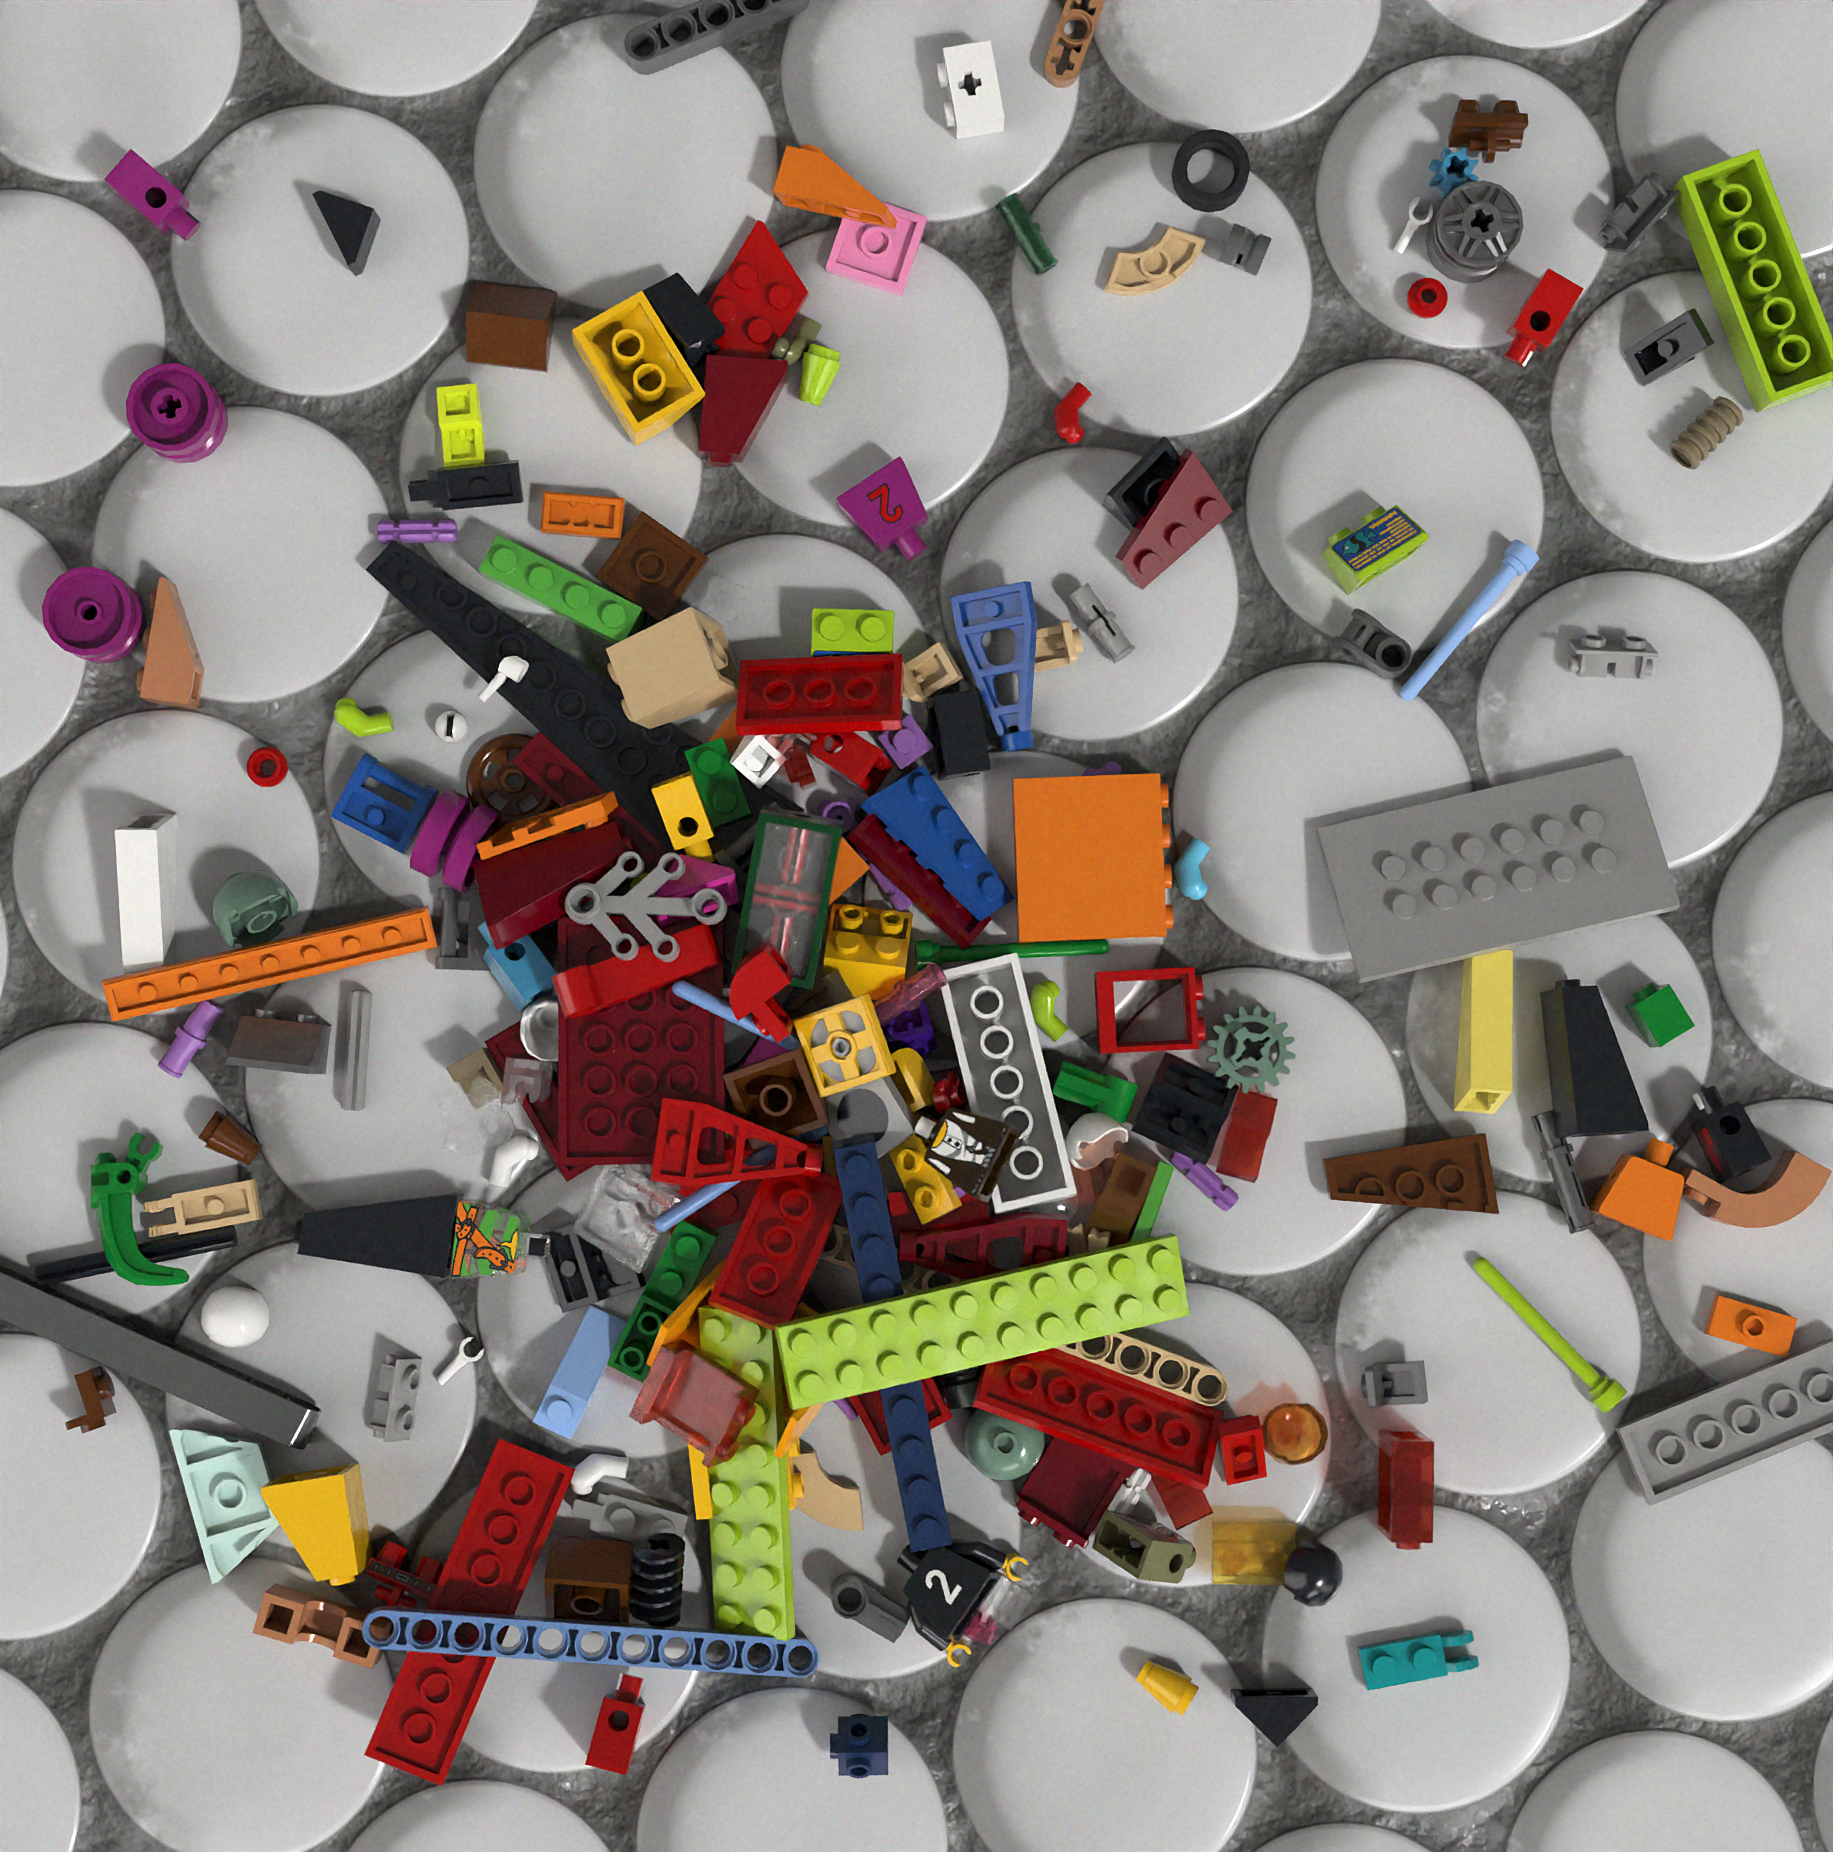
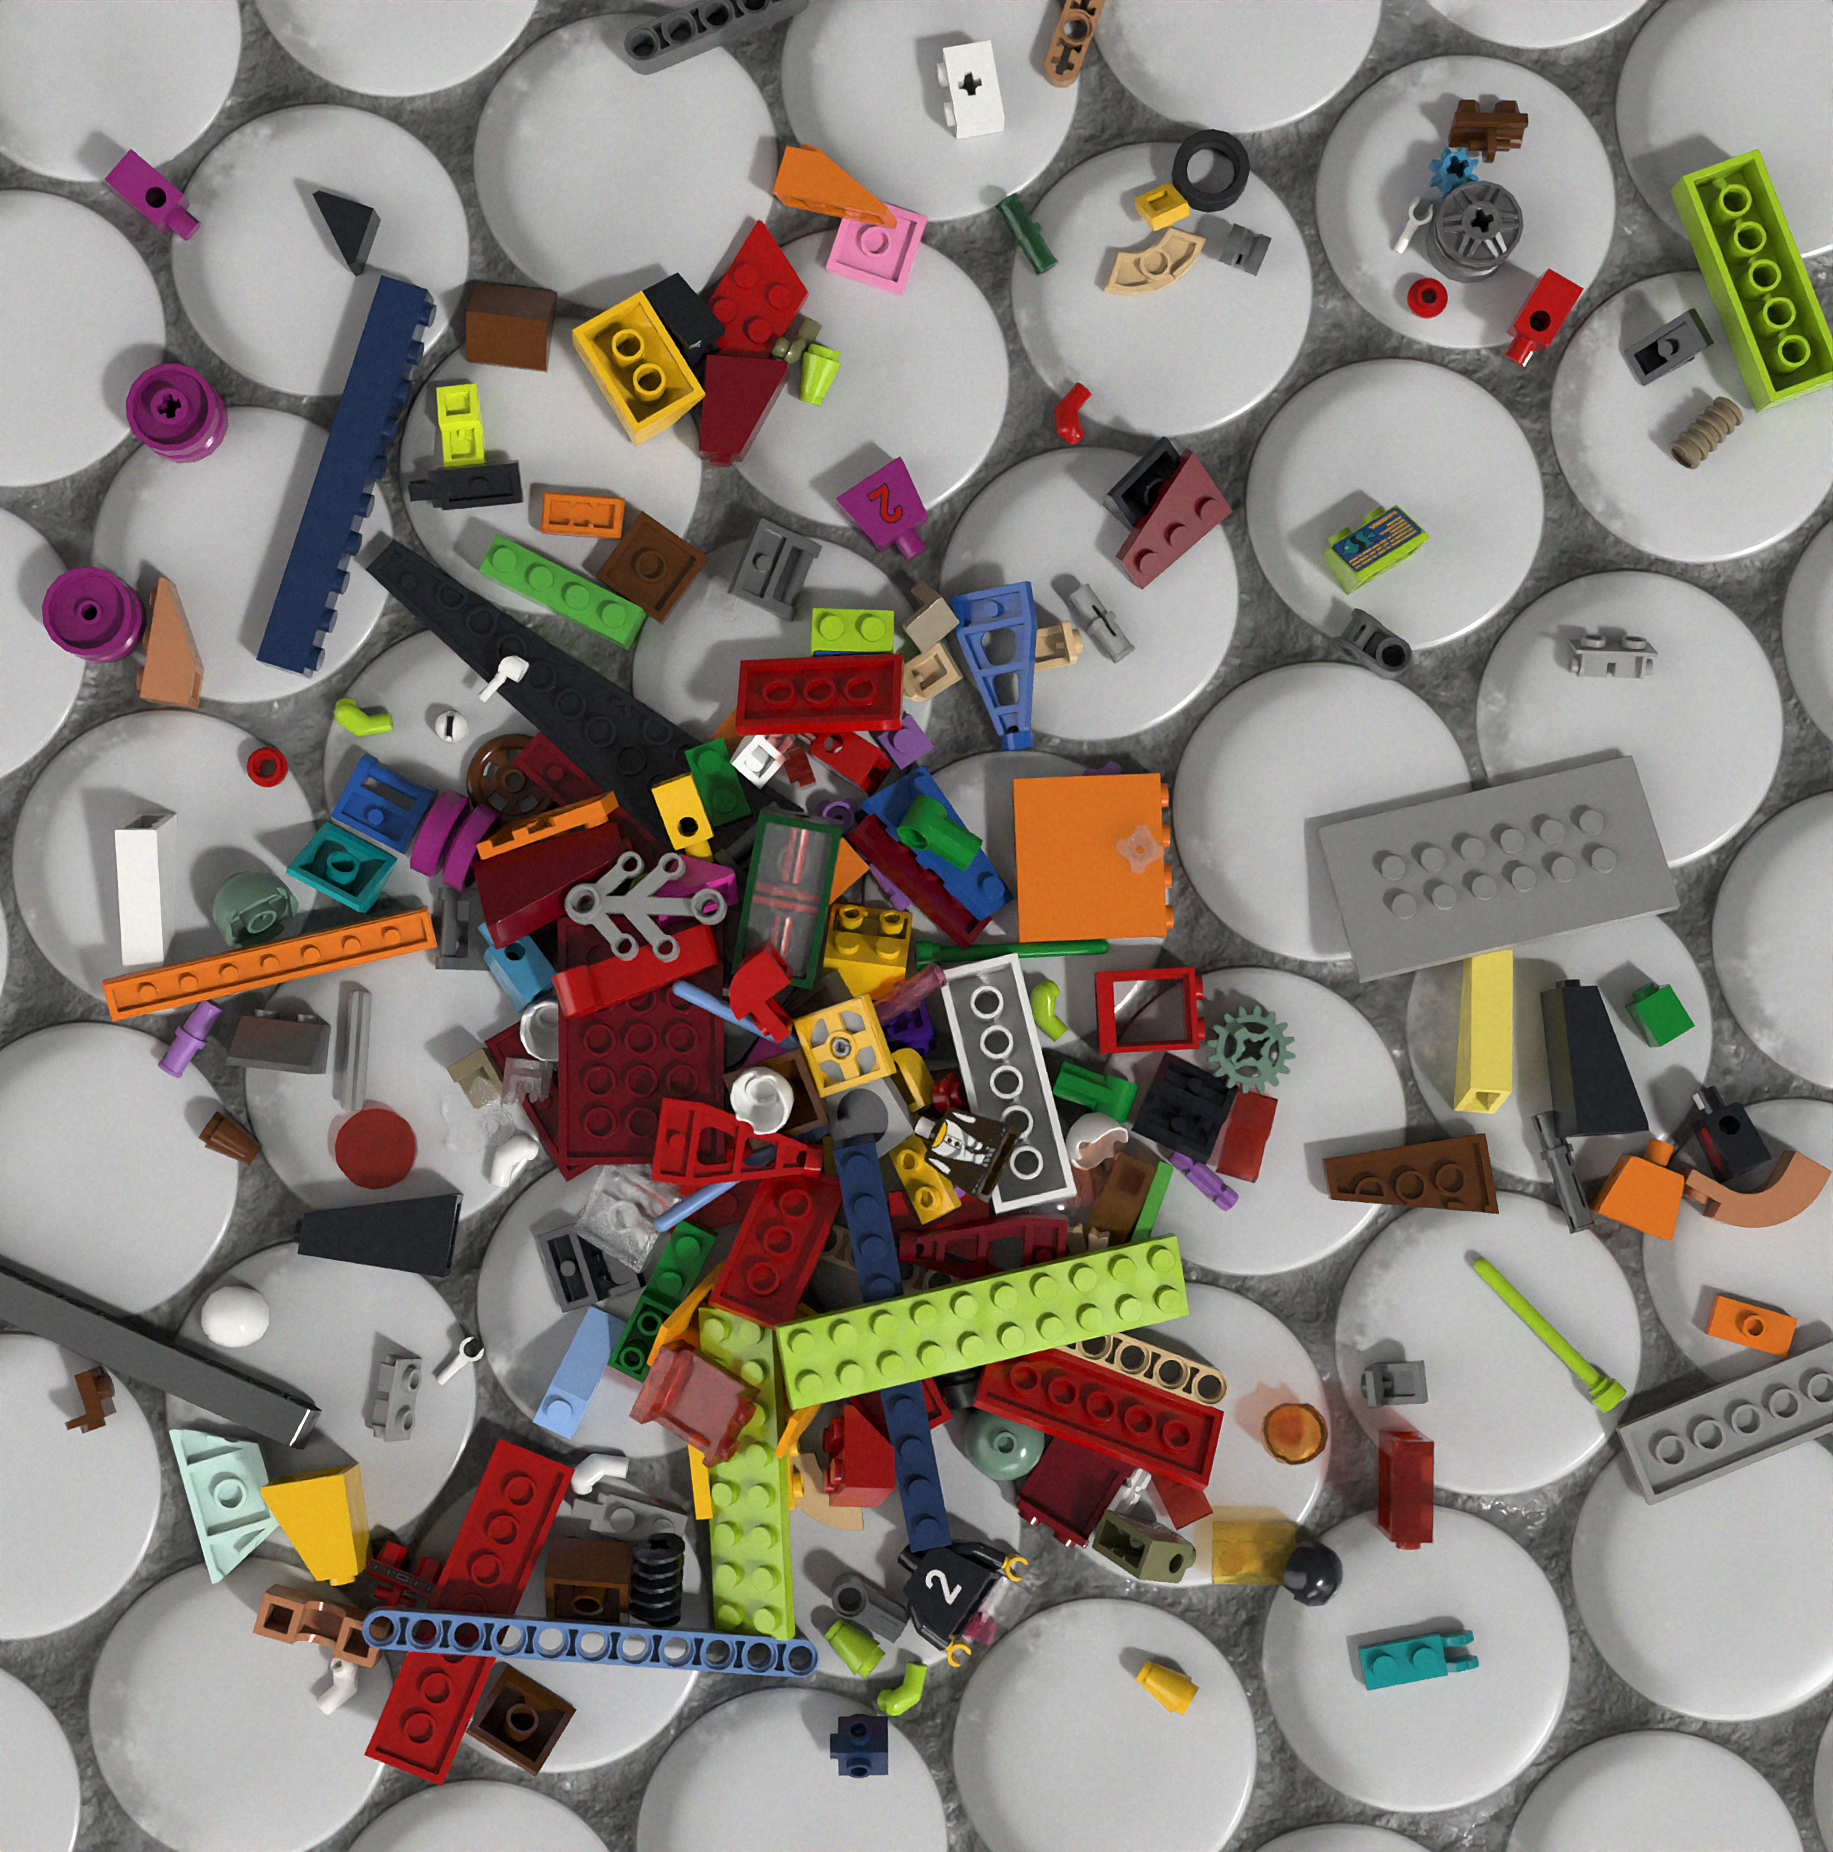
black axle [35,1225,238,1286] -> none
green piece [90,1133,189,1286] -> none
tan hinge [143,1179,263,1237] -> none
medium lavender axle [377,519,458,544] -> none
torso [450,1199,550,1279] -> none
red torso [585,1673,646,1775] -> none
tan slope [606,607,740,729] -> none
black hinge [926,690,991,781] -> none
medium azure arm [1174,837,1210,900] -> none
red slope [1217,1415,1267,1486] -> none
black slope [1231,1688,1318,1748] -> none
light blue piece [1400,539,1539,701] -> none
dark grey hinge [1599,172,1681,252] -> none
none -> dark blue brick [256,275,437,680]
none -> teal slope [286,821,398,915]
none -> white arm [316,1657,360,1715]
none -> clear red tile [334,1108,418,1190]
none -> reddish brown slope [465,1666,576,1777]
none -> dark grey plate [727,518,822,622]
none -> white hair [730,1067,794,1135]
none -> red slope [822,1404,895,1508]
none -> lime cone [824,1618,886,1679]
none -> lime arm [877,1661,928,1716]
none -> green piece [896,795,983,872]
none -> dark tan panel [902,580,960,654]
none -> clear plate [1115,825,1165,874]
none -> yellow plate [1134,182,1190,231]

